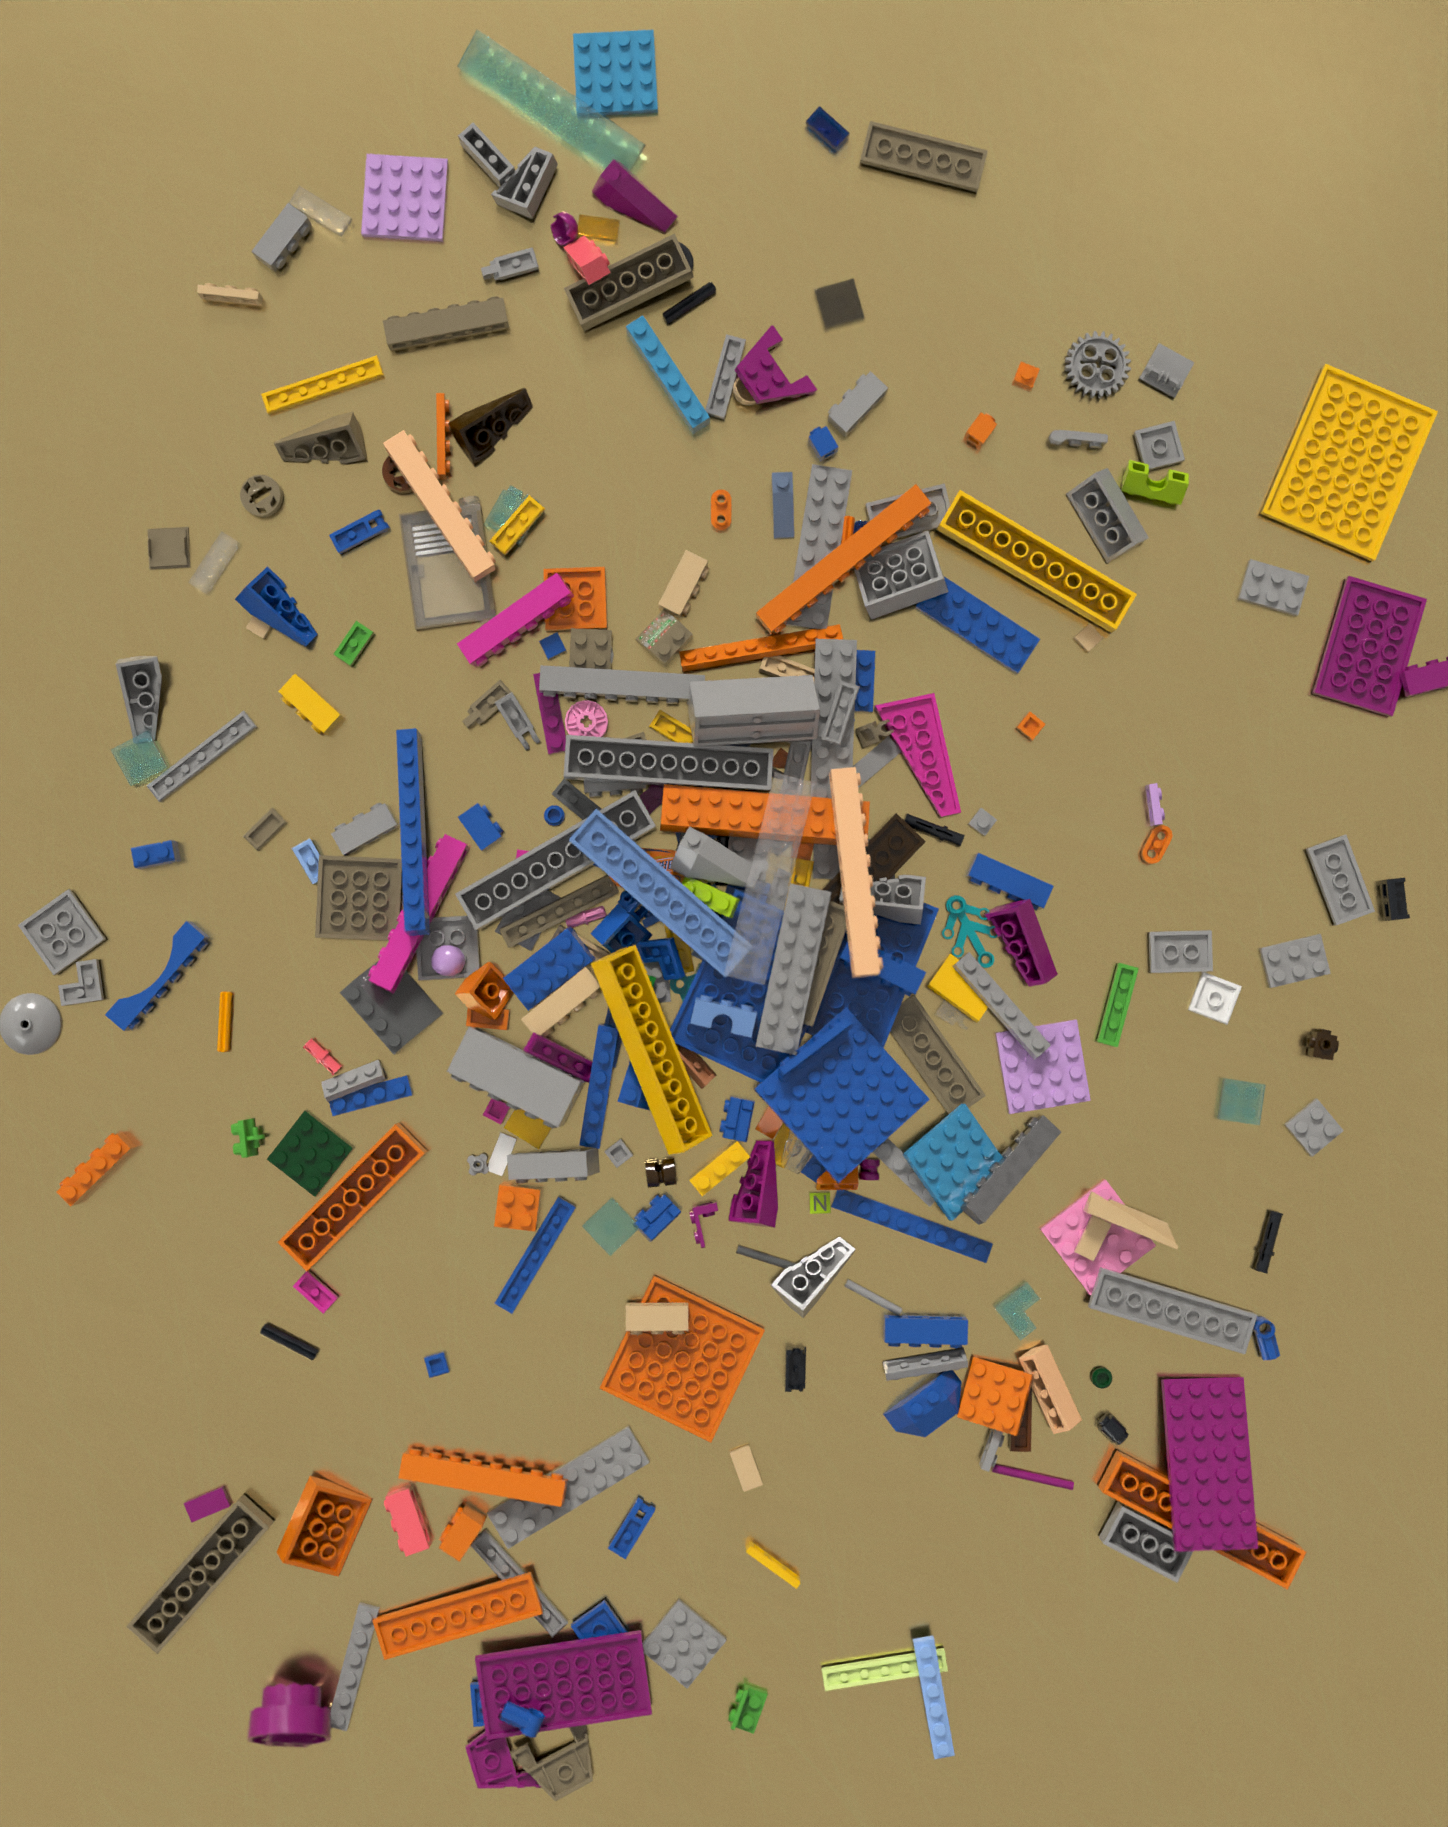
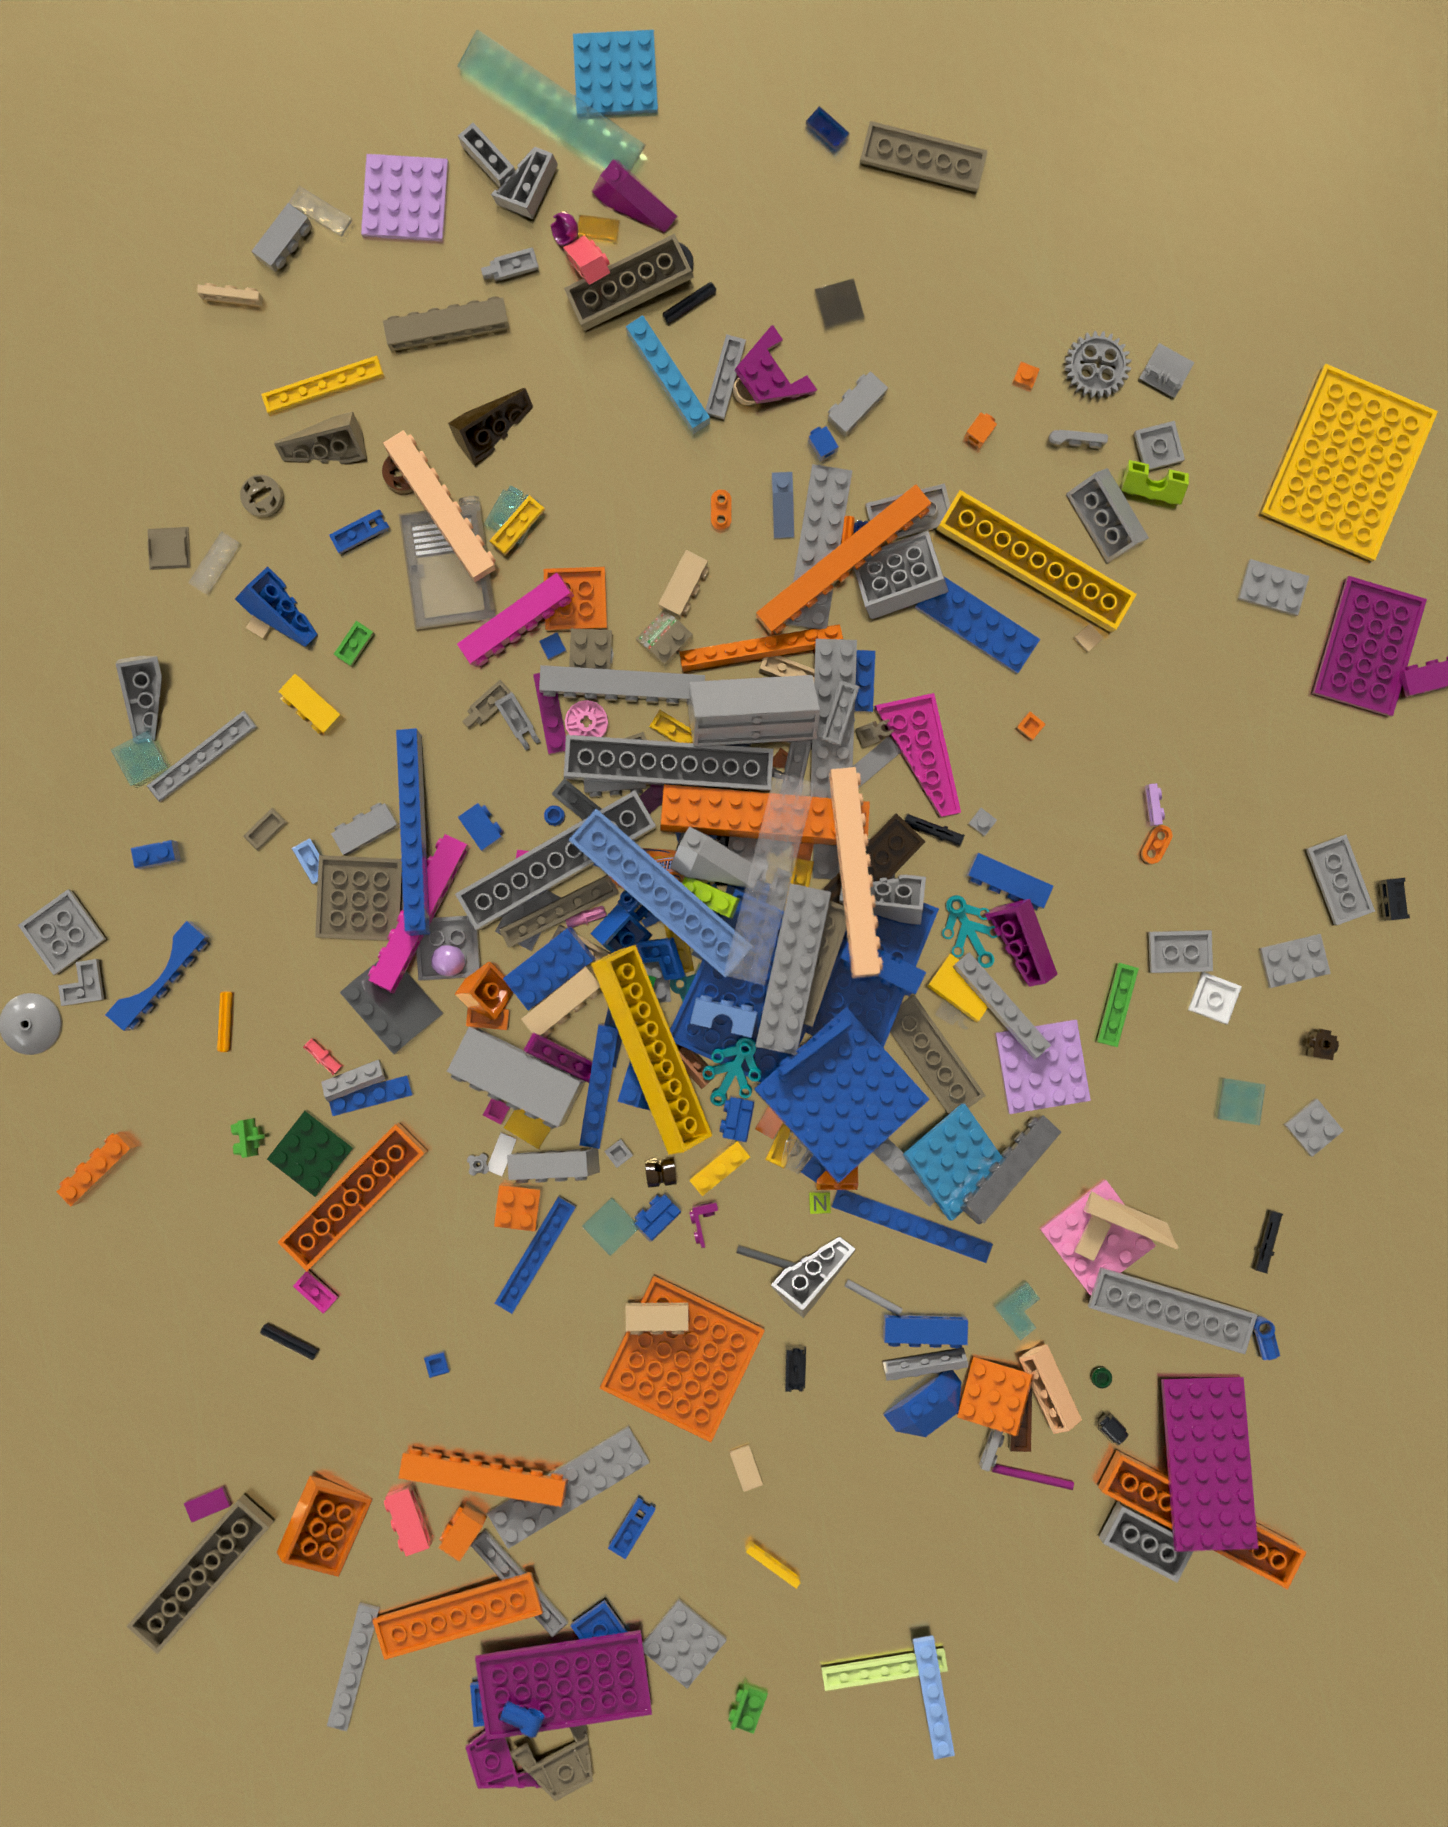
magenta piece [247,1684,331,1747] -> none
orange plate [436,393,451,479] -> none
magenta wedge [728,1141,778,1228] -> none
magenta wheel [859,1158,880,1181] -> none
none -> teal plant [702,1037,761,1106]

